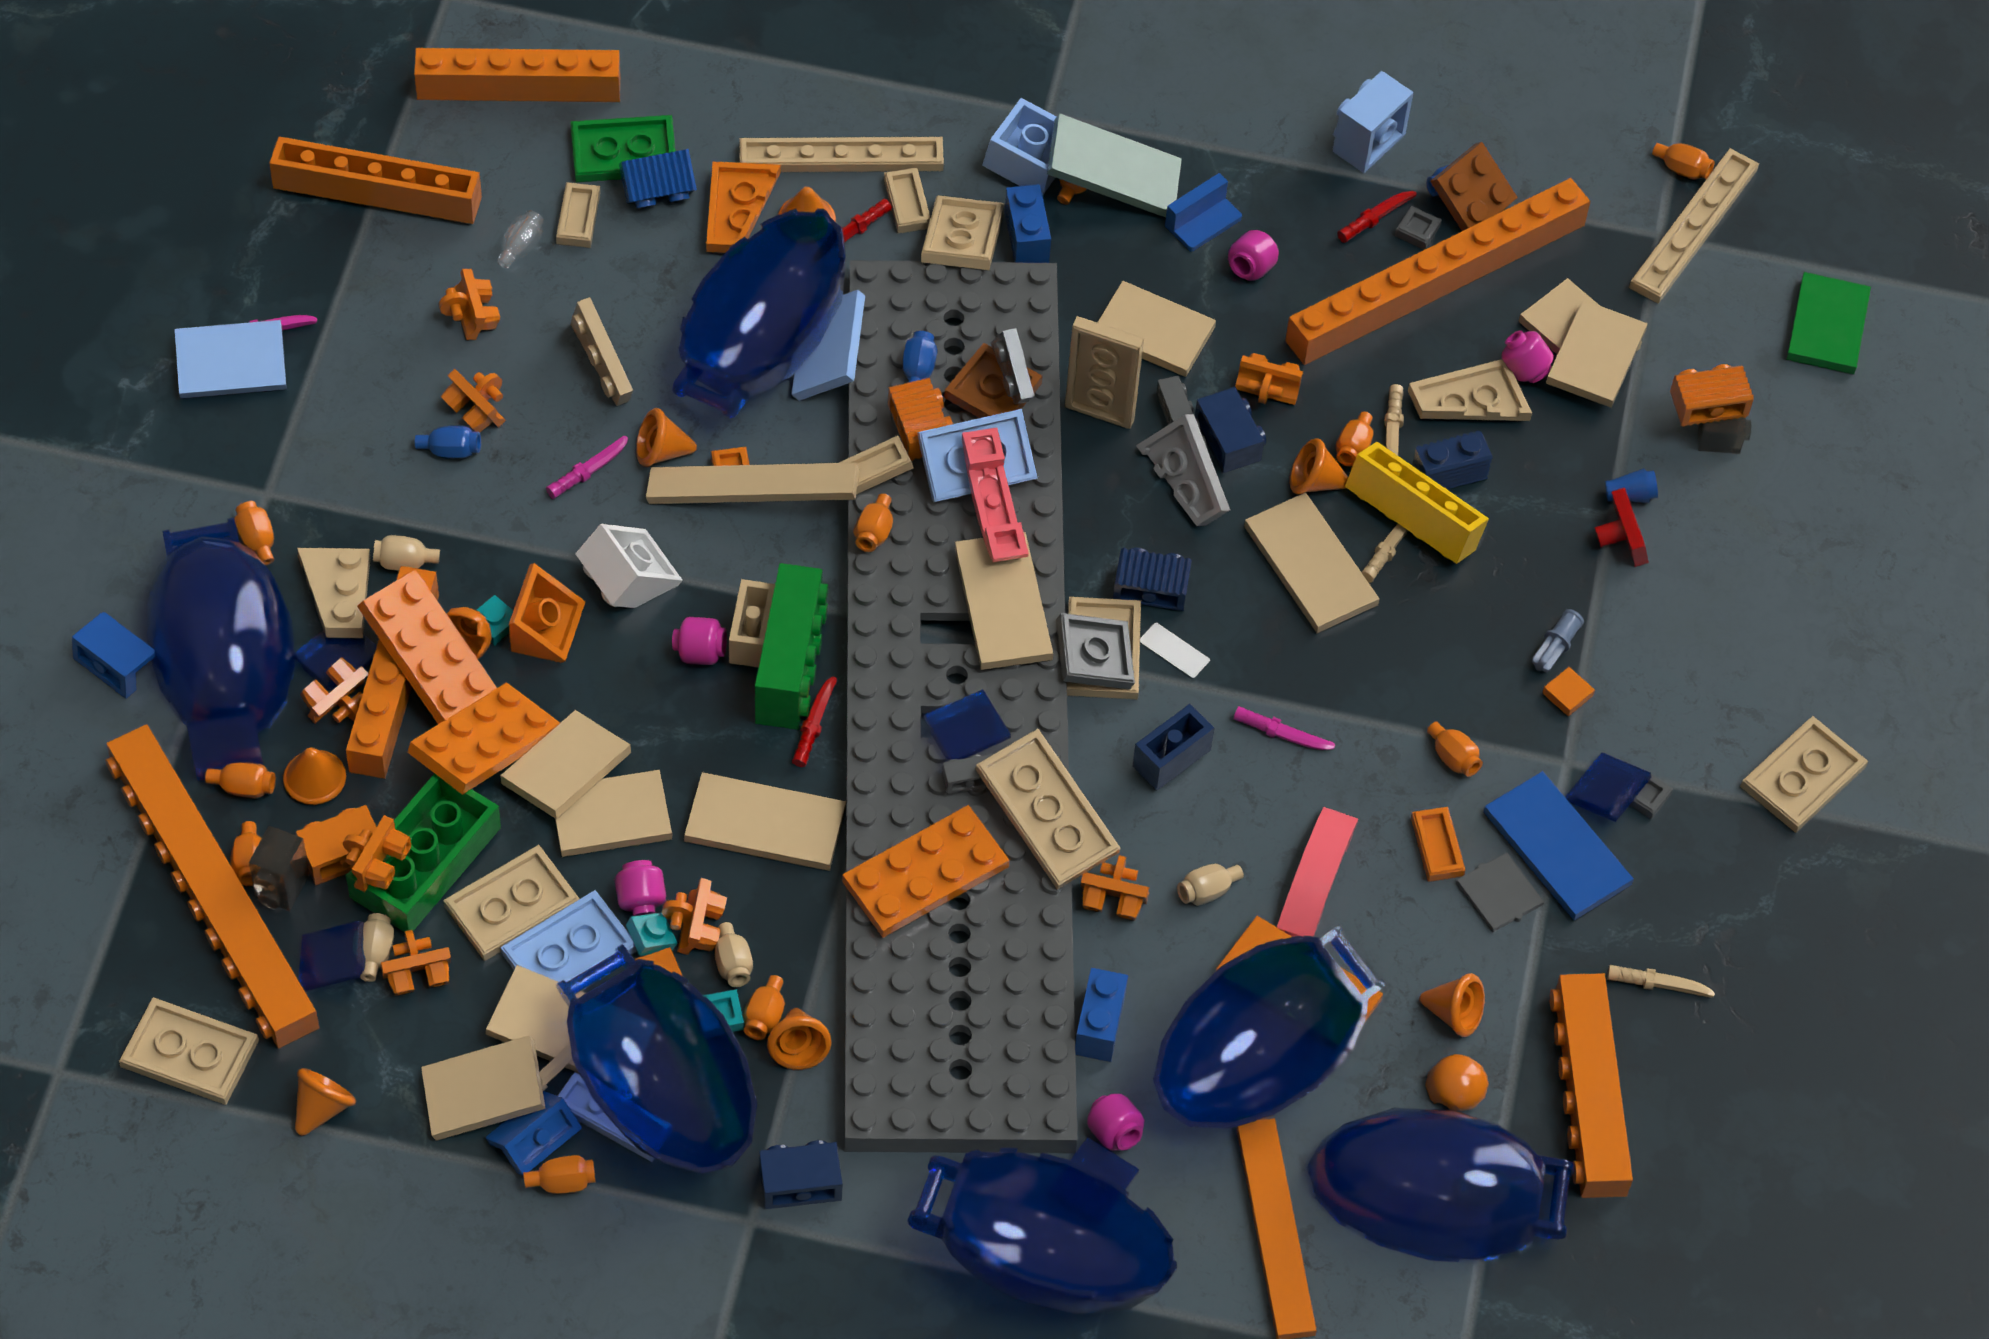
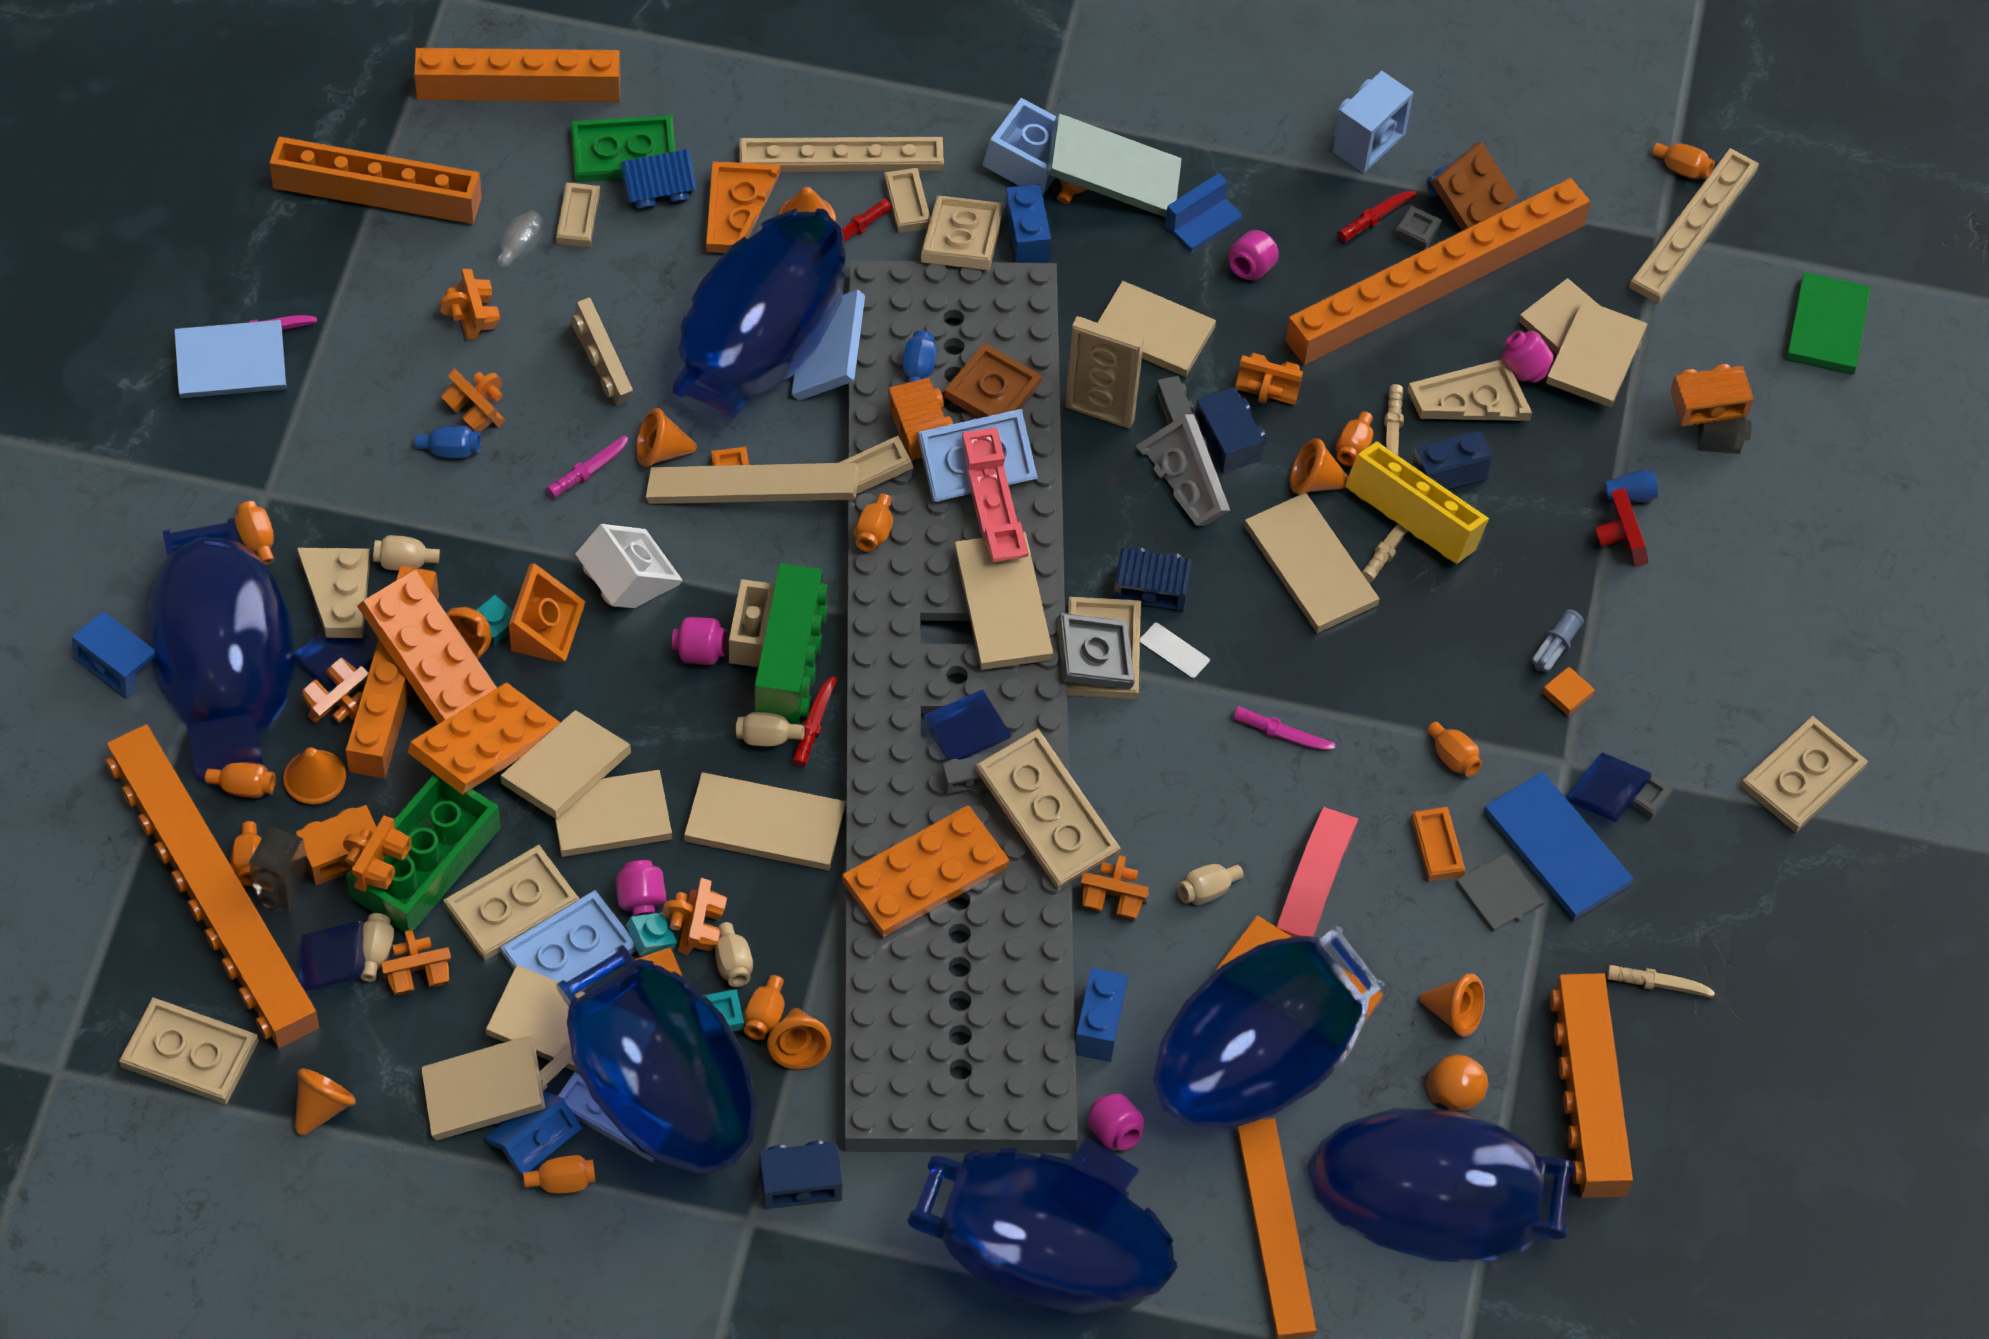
wing [991,328,1035,405] -> none
dark blue brick [1132,704,1215,790] -> none
none -> tan plant [736,712,805,747]

